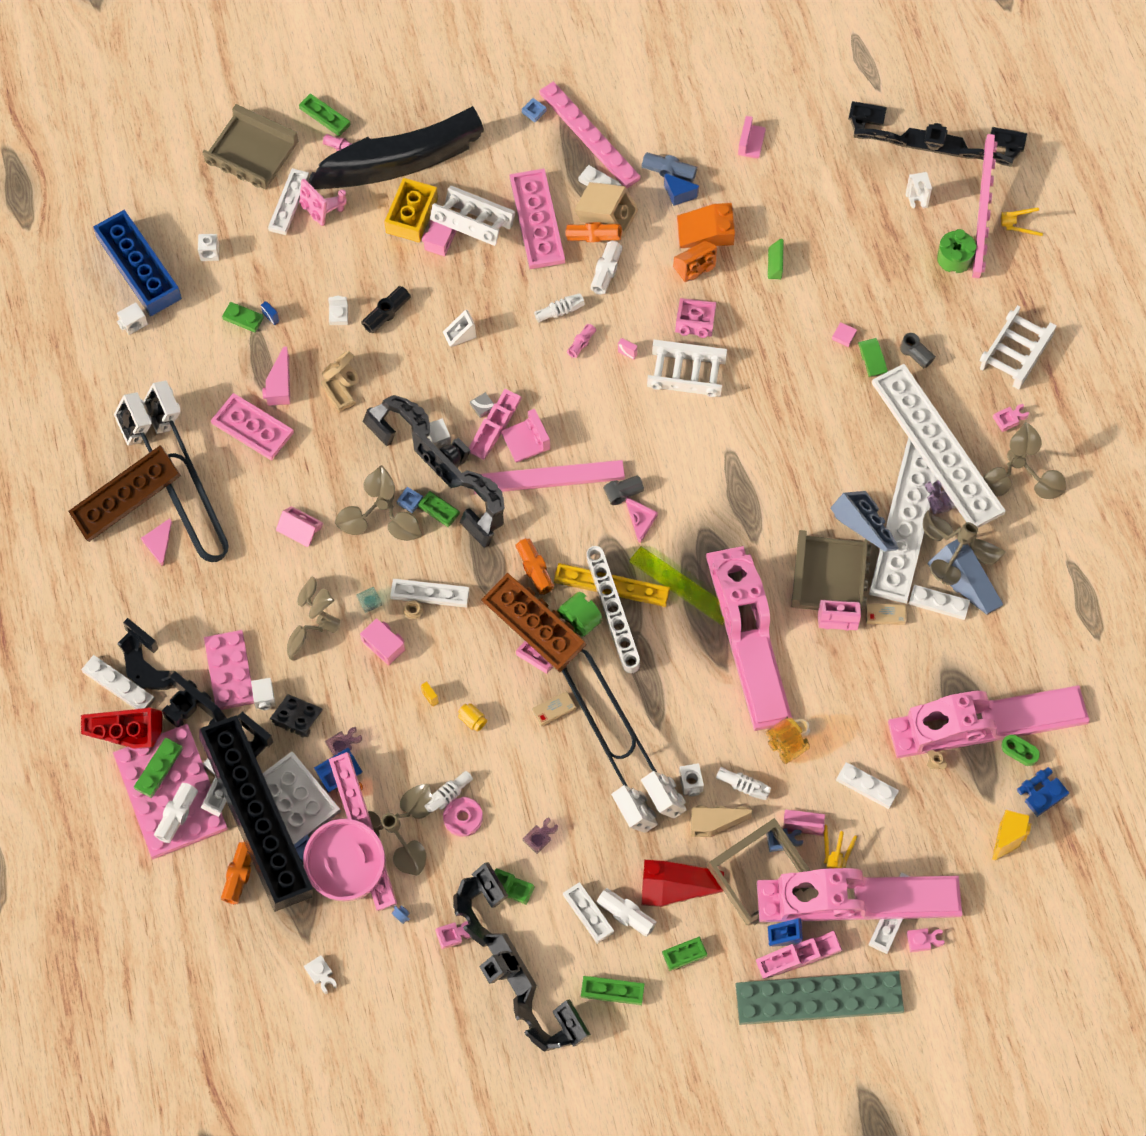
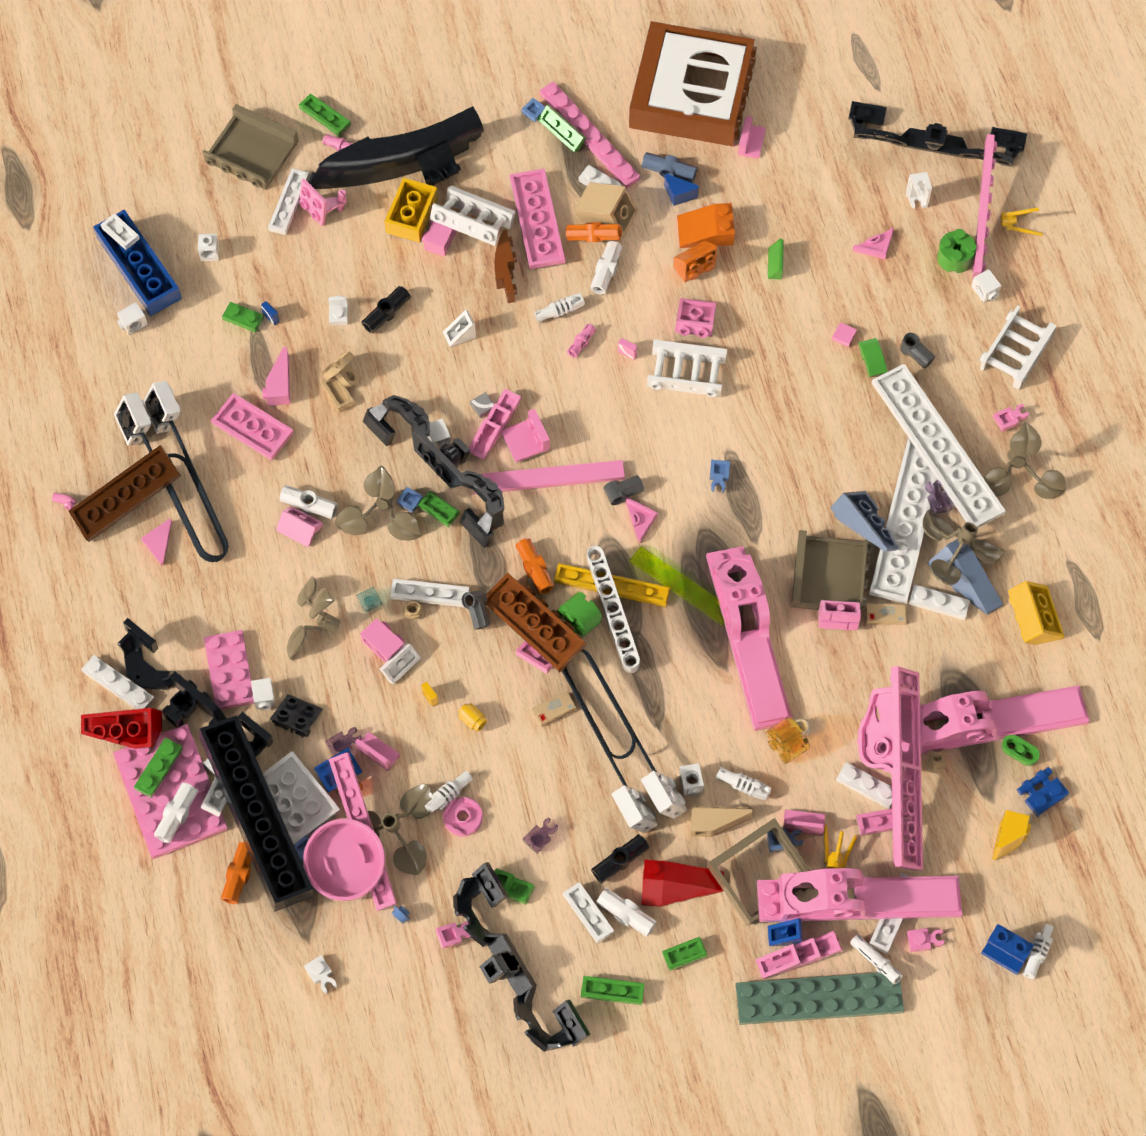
none -> bright pink arm [52,492,76,510]
none -> white plate [101,213,140,250]
none -> white piece [279,485,338,519]
none -> bright pink panel [355,732,400,771]
none -> white plate [380,643,421,684]
none -> black hinge [417,141,461,186]
none -> dark grey piece [461,590,490,630]
none -> dark orange slope [494,230,517,303]
none -> plate [537,105,586,152]
none -> black piece [591,834,650,884]
none -> door [629,21,757,147]
none -> medium blue plate [709,460,730,493]
none -> white pin [850,935,903,985]
none -> bright pink tile [853,228,894,259]
none -> bright pink plate [856,809,893,836]
none -> bright pink piece [857,666,923,871]
none -> white brick [971,269,1001,303]
none -> blue panel [981,924,1034,975]
none -> yellow slope [1008,581,1065,645]
none -> white hinge [1023,924,1054,979]

